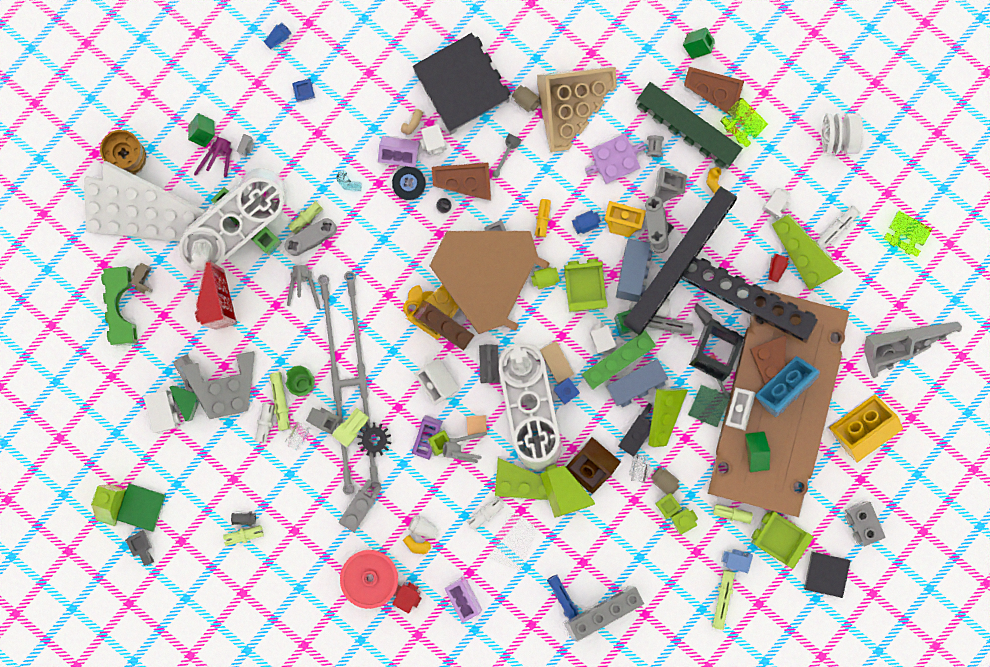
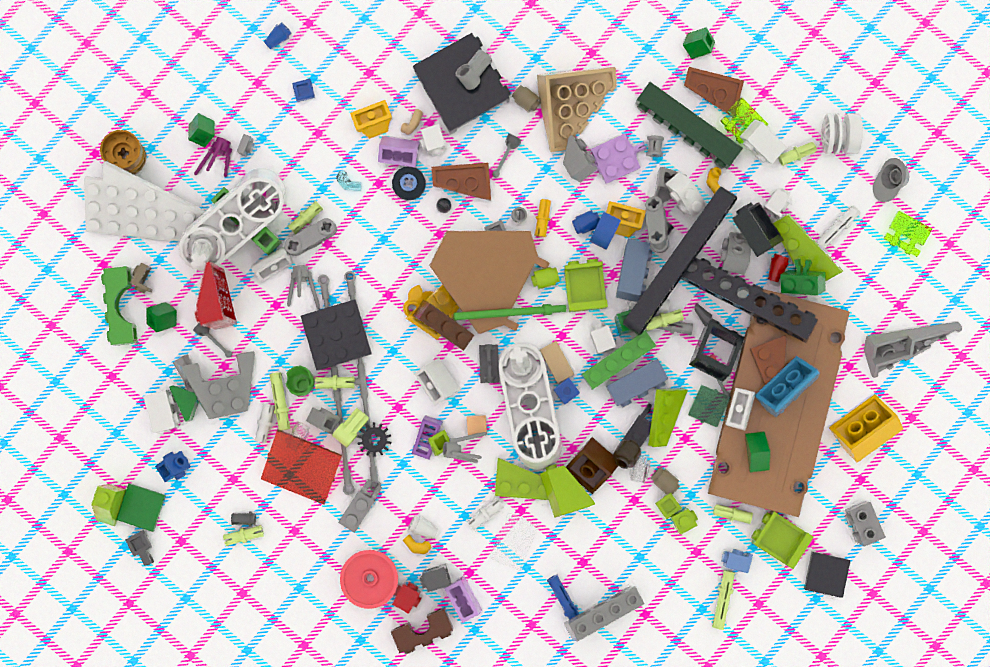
none -> green panel [146,302,177,332]
none -> blue brick [155,451,191,482]
none -> hinge [193,322,232,358]
none -> white brick [251,246,294,282]
none -> clear red piece [261,429,342,505]
none -> black plate [300,299,372,371]
none -> yellowish green pin [315,375,355,390]
none -> yellow slope [350,100,392,139]
none -> reddish brown arch [391,607,454,654]
none -> dark grey brick [420,563,451,593]
none -> bright green bar [453,304,567,320]
none -> light grey piece [456,50,492,90]
none -> light grey hinge [511,207,527,223]
none -> light grey slope [563,135,598,183]
none -> blue brick [589,212,621,250]
none -> dark brown head [613,440,641,469]
none -> yellowish green pin [646,309,684,332]
none -> white brick [666,172,707,218]
none -> light grey brick [720,232,751,275]
none -> black window [732,202,784,257]
none -> white brick [740,120,787,164]
none -> yellowish green axle [778,142,817,166]
none -> green brick [780,258,826,296]
none -> light grey piece [873,158,910,202]

